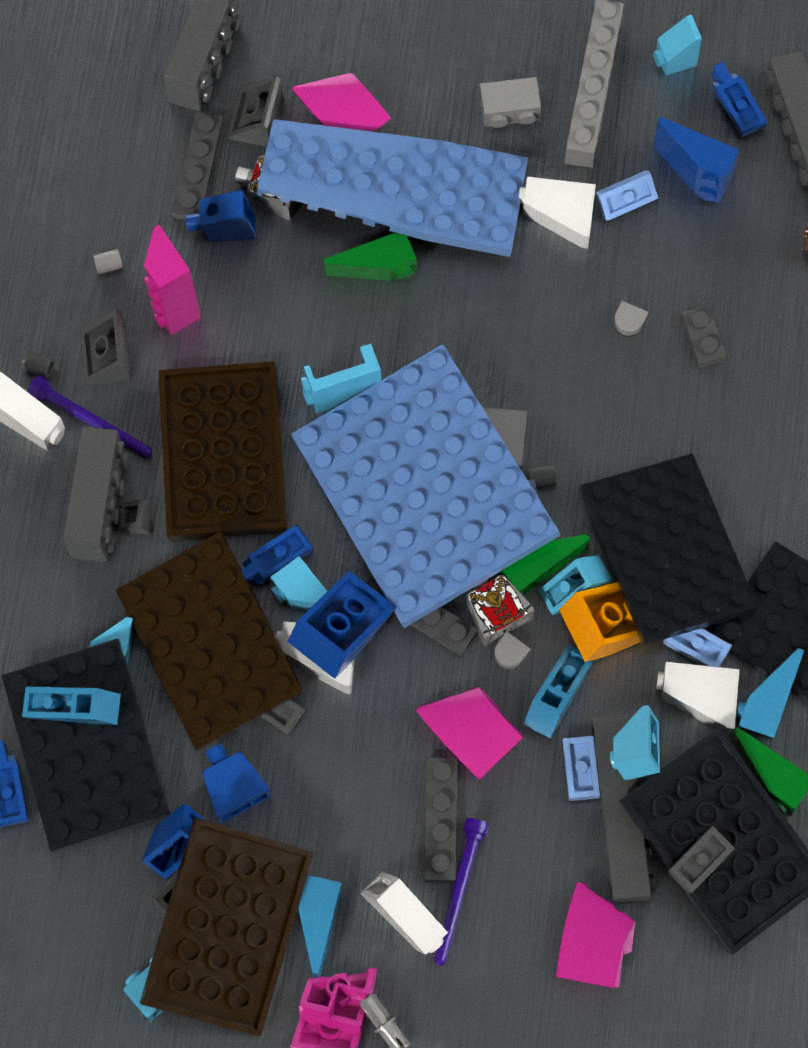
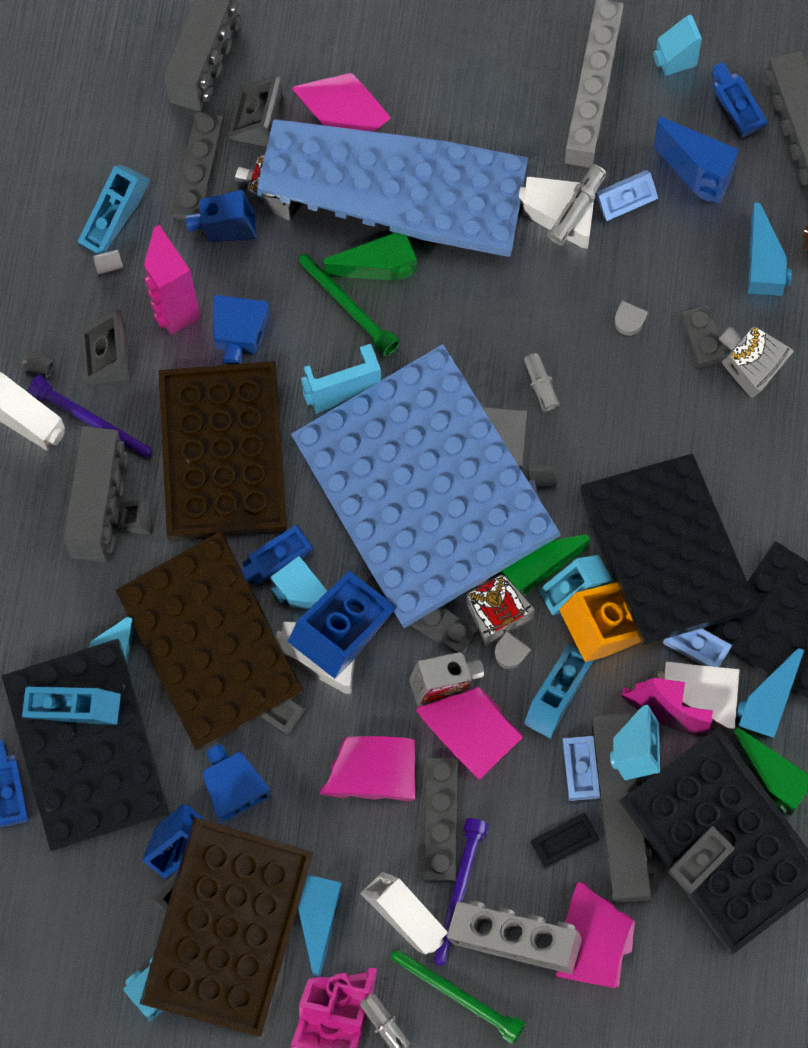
light grey brick [480,77,541,128] -> none
none -> dark azure slope [77,165,150,254]
none -> blue torso [213,295,271,365]
none -> green piece [298,254,400,357]
none -> dark pink slope [320,736,415,802]
none -> green piece [391,949,526,1045]
none -> light grey torso [409,652,484,706]
none -> light grey brick [447,900,582,974]
none -> light grey axle [524,353,560,412]
none -> black tile [530,813,600,870]
none -> light grey pin [547,164,608,245]
none -> dark pink slope [621,678,713,737]
none -> light grey torso [718,326,794,398]
none -> dark azure slope [748,202,792,296]

